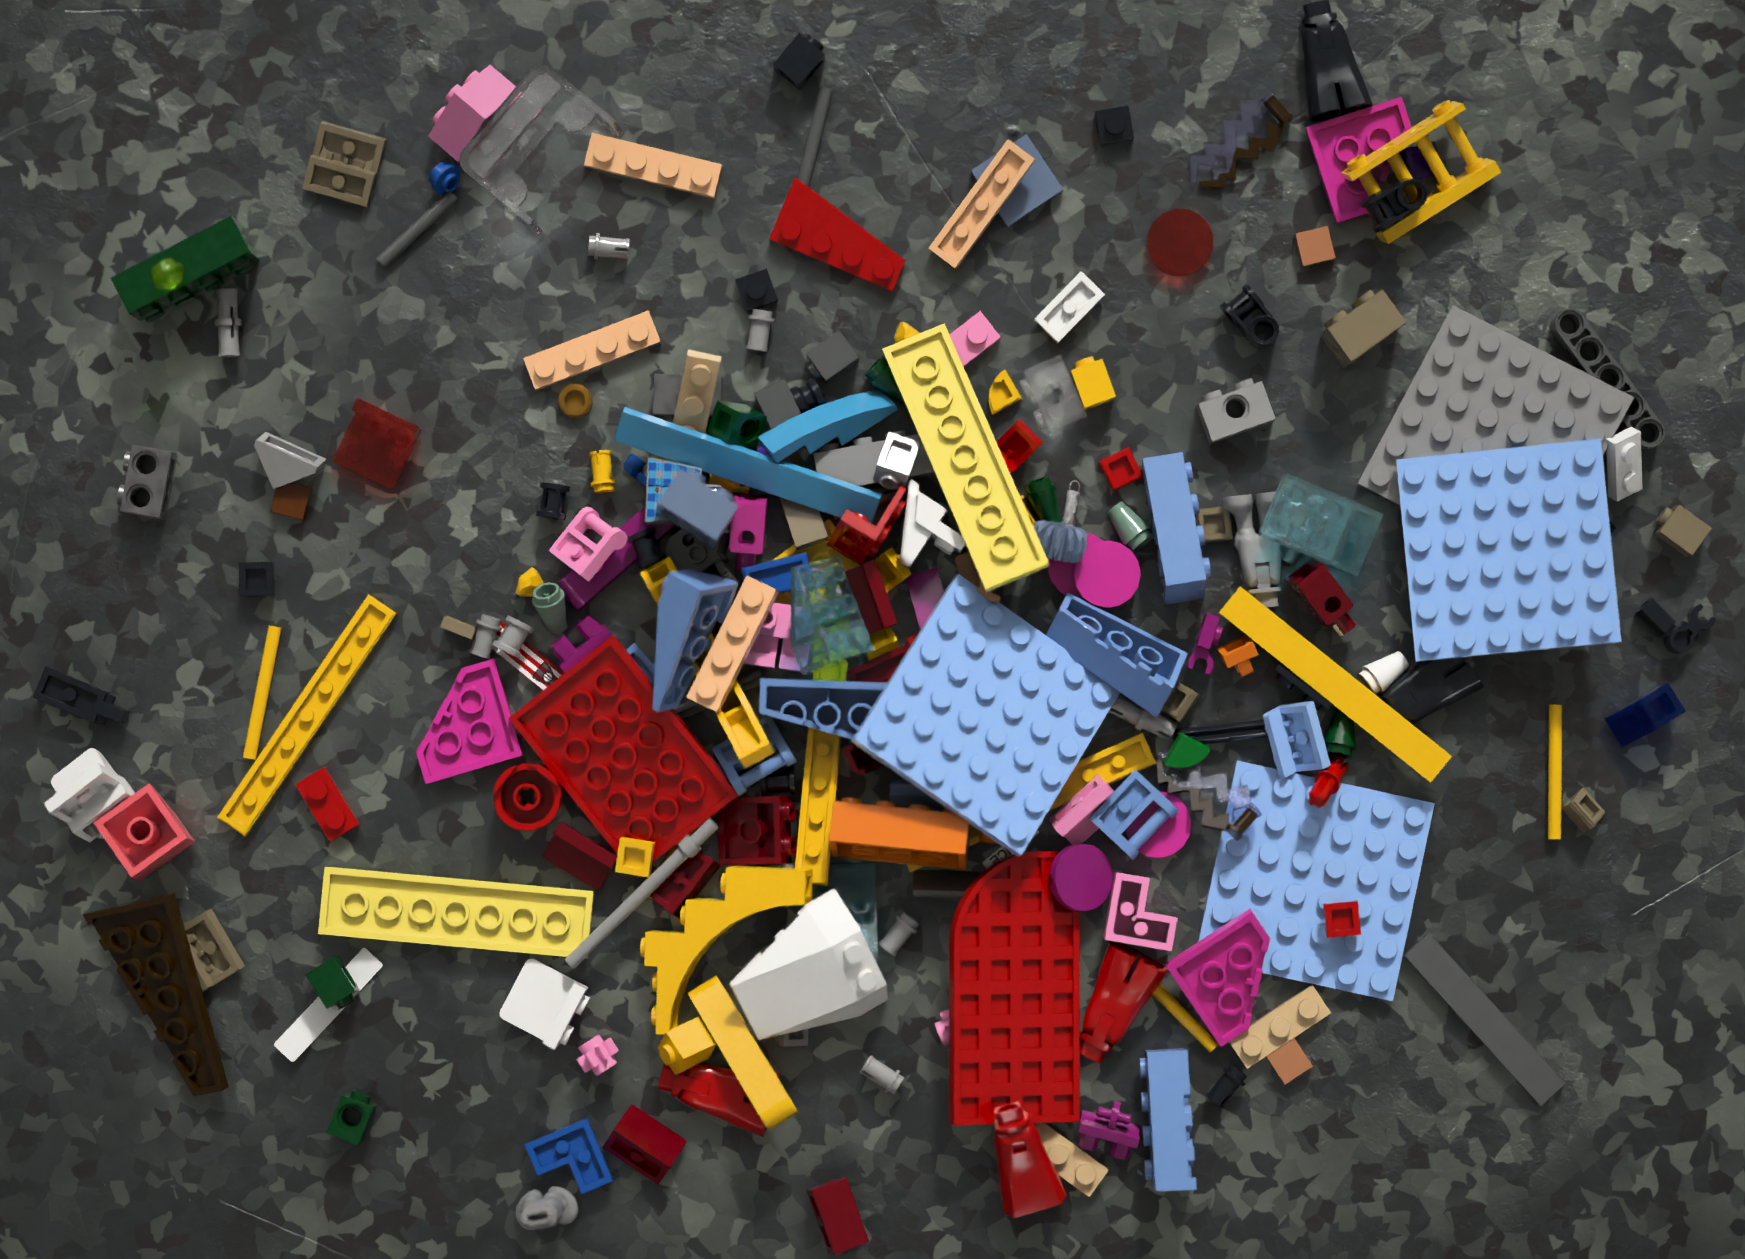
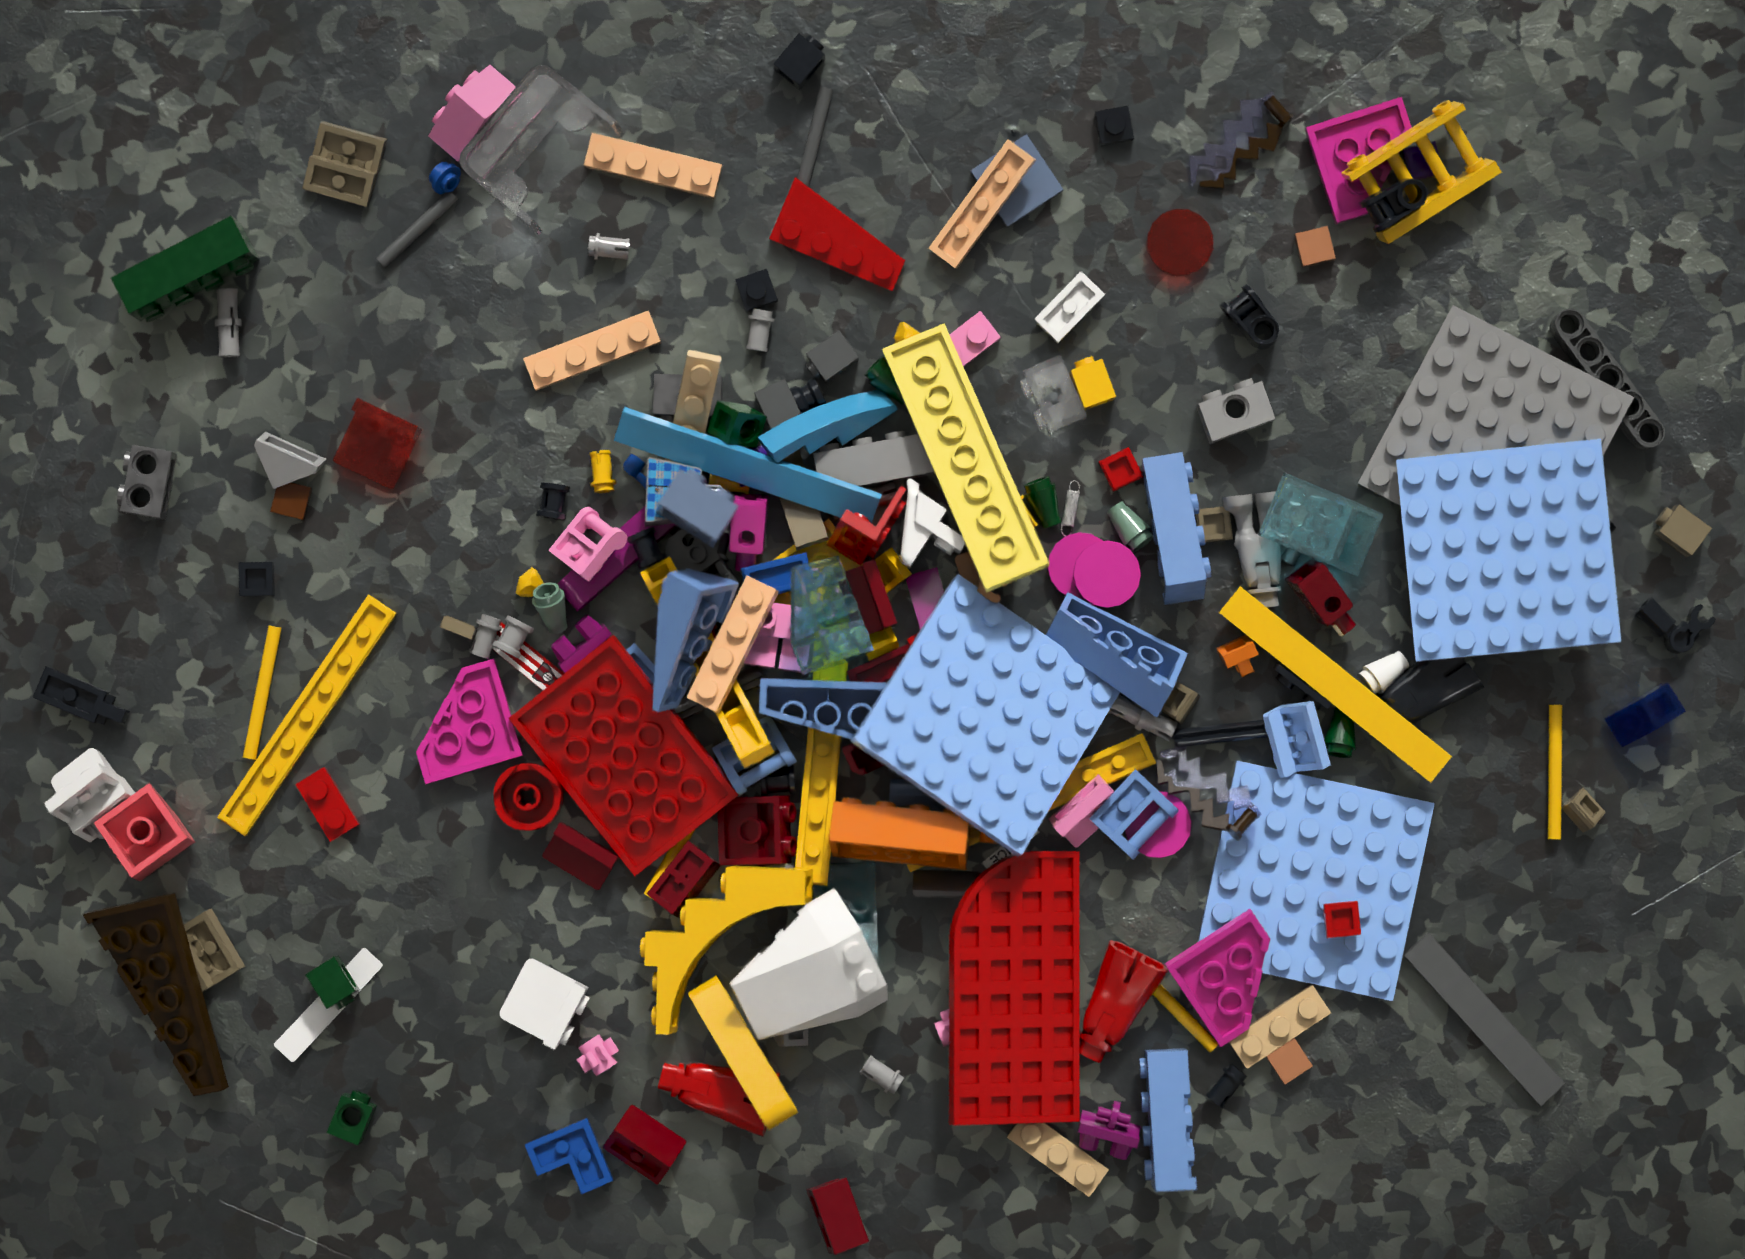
clear neon green plate [151,258,185,289] -> none
light yellow plate [318,866,594,959] -> none
light grey piece [515,1186,579,1230] -> none
pearl gold tile [558,384,593,418] -> none
light grey bar [565,818,719,969] -> none
yellow plate [615,837,655,877] -> none
yellow brick [658,1017,717,1075] -> none
bracket [873,432,921,490] -> none
light grey pin [878,912,920,956] -> none
yellow tile [988,370,1022,416] -> none
red piece [993,1102,1066,1218] -> none
red bracket [996,419,1043,475] -> none
sand blue gear [1034,520,1088,563] -> none
magenta tile [1049,844,1113,911] -> none
bright pink brick [1103,872,1177,951] -> none
green tile [1163,733,1211,768] -> none
magenta plate [1187,613,1223,675] -> none
black piece [1302,0,1373,122] -> none
red axle [1308,756,1349,808] -> none
dark tan brick [1321,289,1406,368] -> none
white plate [1606,427,1642,501] -> none

